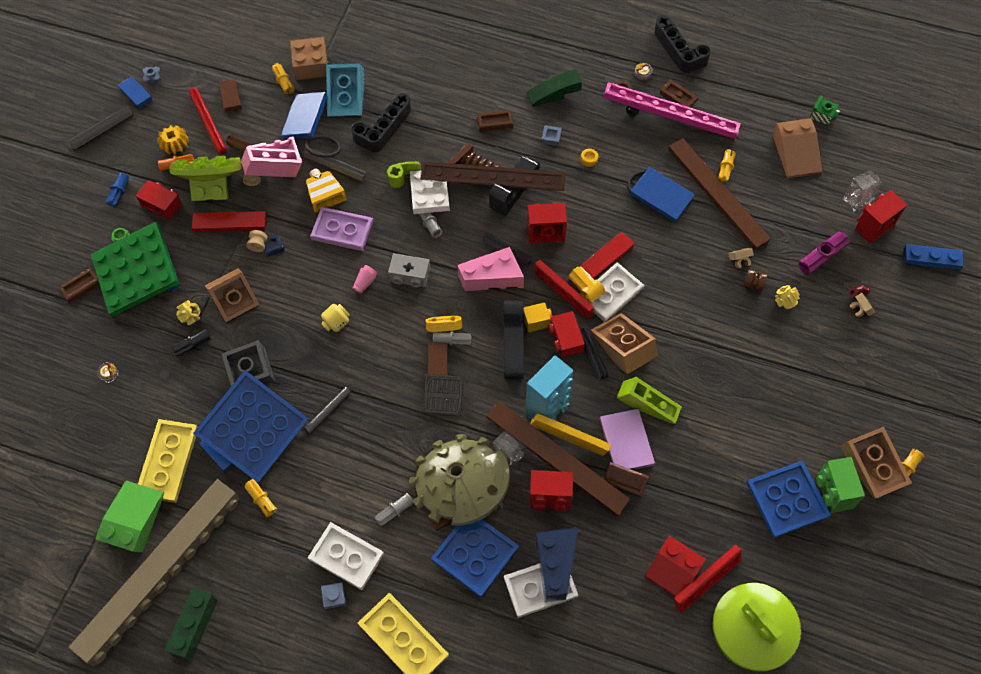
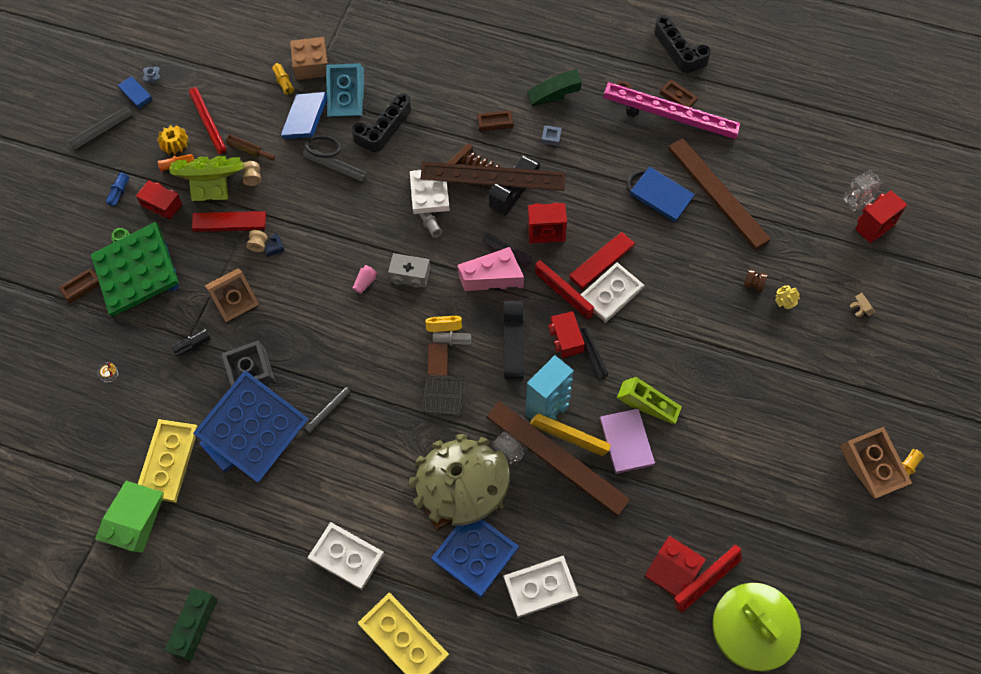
dark tan brick [69,479,240,667] -> none
light yellow gear [176,300,201,325] -> none
reddish brown tile [219,79,242,112] -> none
bright pink wedge [241,137,302,177] -> none
yellow axle [245,479,277,517] -> none
yellow torso [306,169,346,213] -> none
lavender tile [310,207,374,251] -> none
light yellow head [321,304,350,332] -> none
sand blue plate [321,583,346,609] -> none
light grey axle [375,493,414,526] -> none
lime panel [387,162,421,188] -> none
yellow brick [523,303,552,333] -> none
red brick [529,470,573,512] -> none
dark blue wedge [536,528,579,602] -> none
yellow piece [569,267,606,303] -> none
yellow tile [580,149,598,167] -> none
medium nougat slope [591,313,658,374] -> none
reddish brown tile [604,462,649,496] -> none
tile [634,63,652,80] -> none
yellow axle [718,150,736,182] -> none
tan tile [728,248,754,268] -> none
blue plate [746,460,831,539] -> none
medium nougat slope [773,118,822,178] -> none
magenta piece [798,231,850,275] -> none
green brick [810,95,840,126] -> none
bright green brick [816,457,865,513] -> none
dark red arm [848,284,870,298] -> none
blue plate [904,244,963,270] -> none

